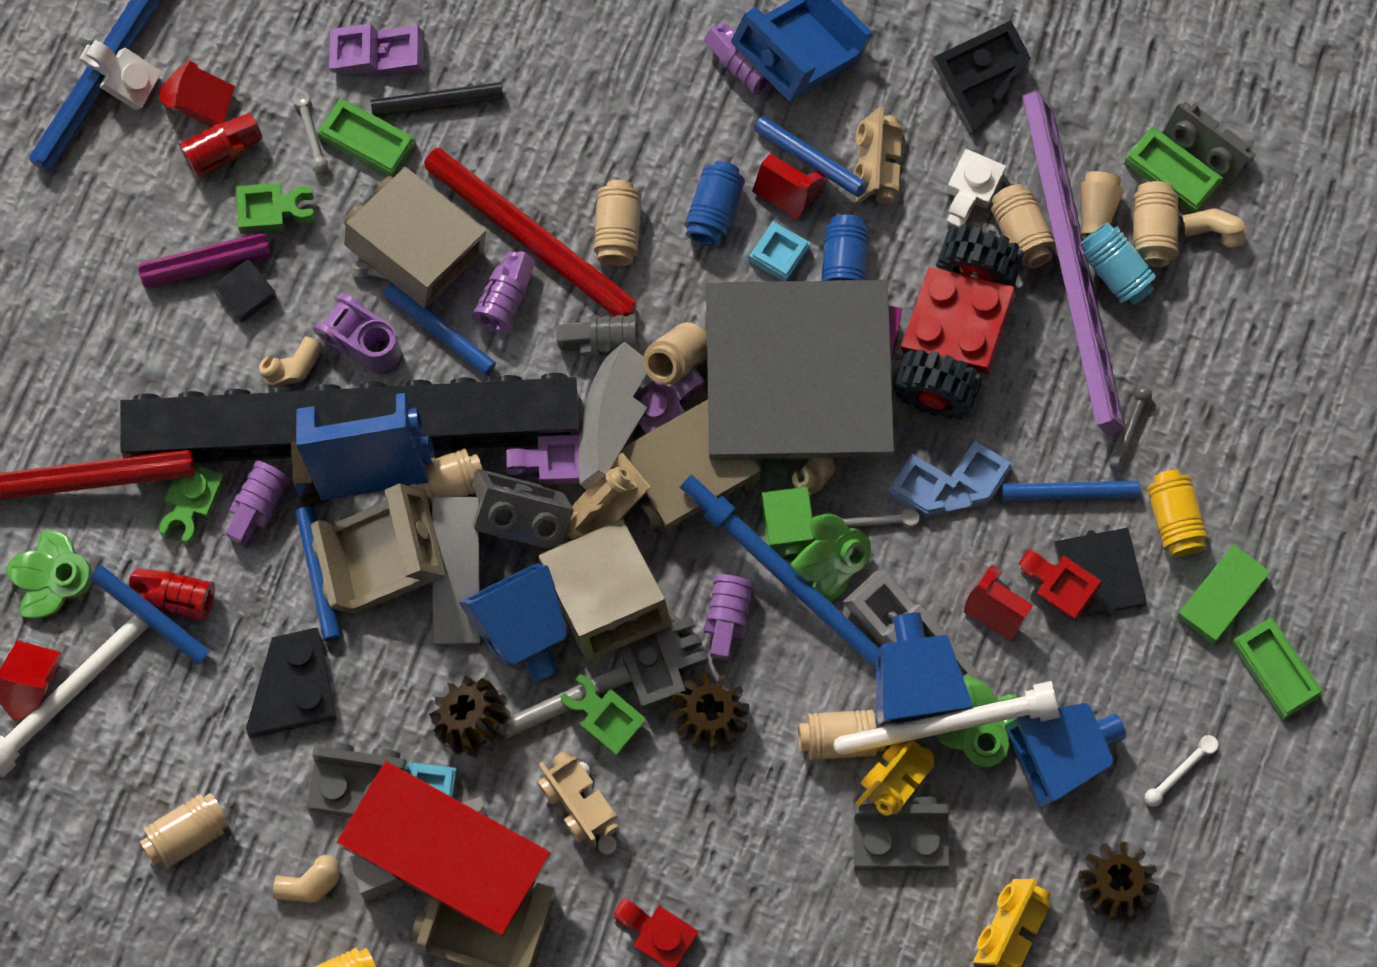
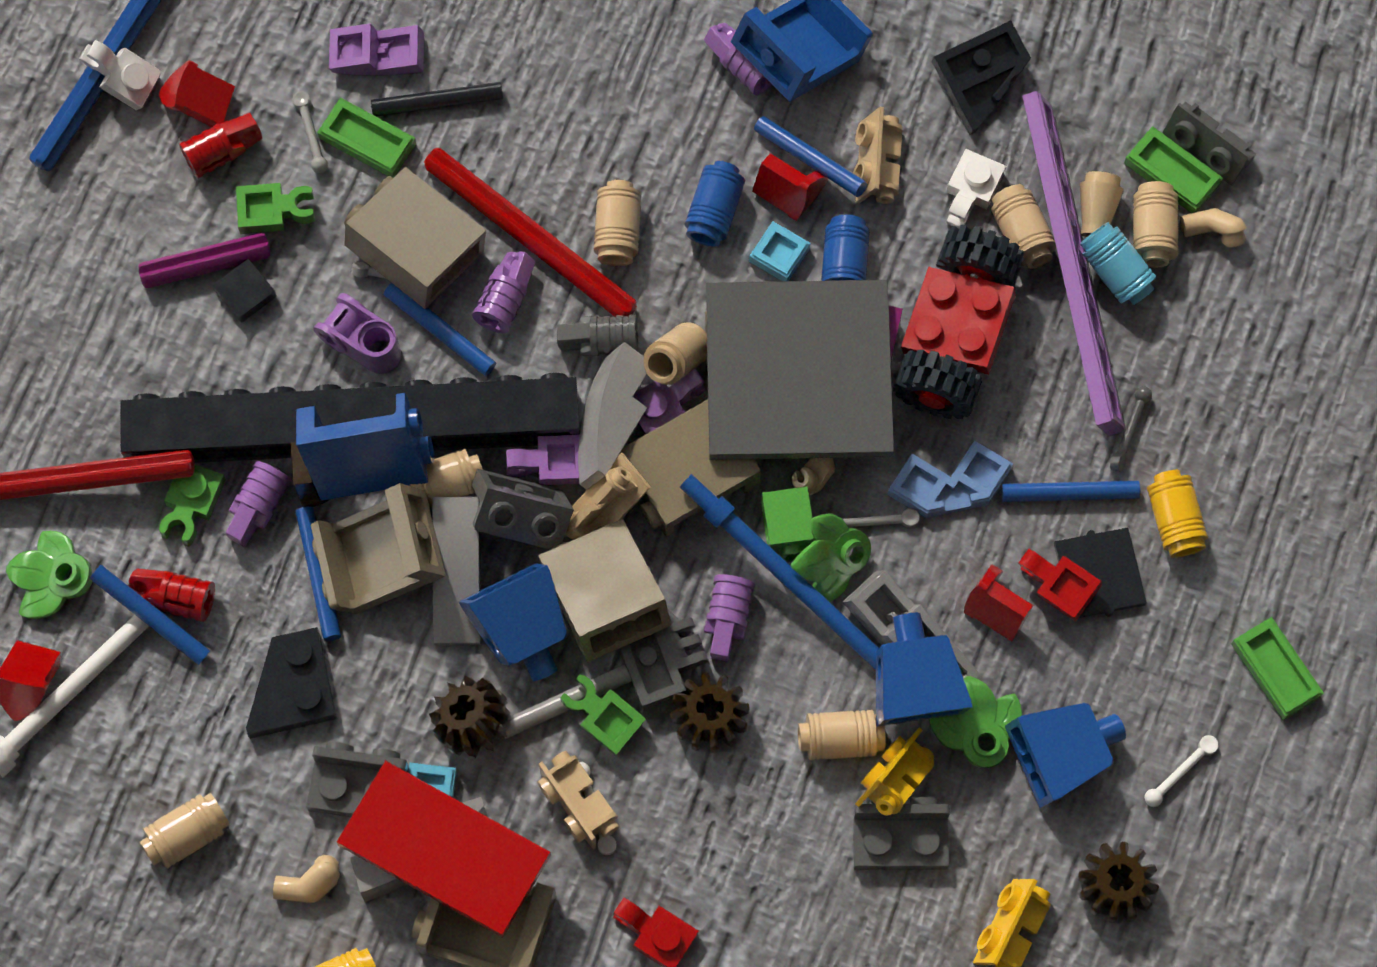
tan arm [259,336,324,387] -> none
white piece [834,681,1060,755] -> none
bright green tile [1177,544,1271,645] -> none

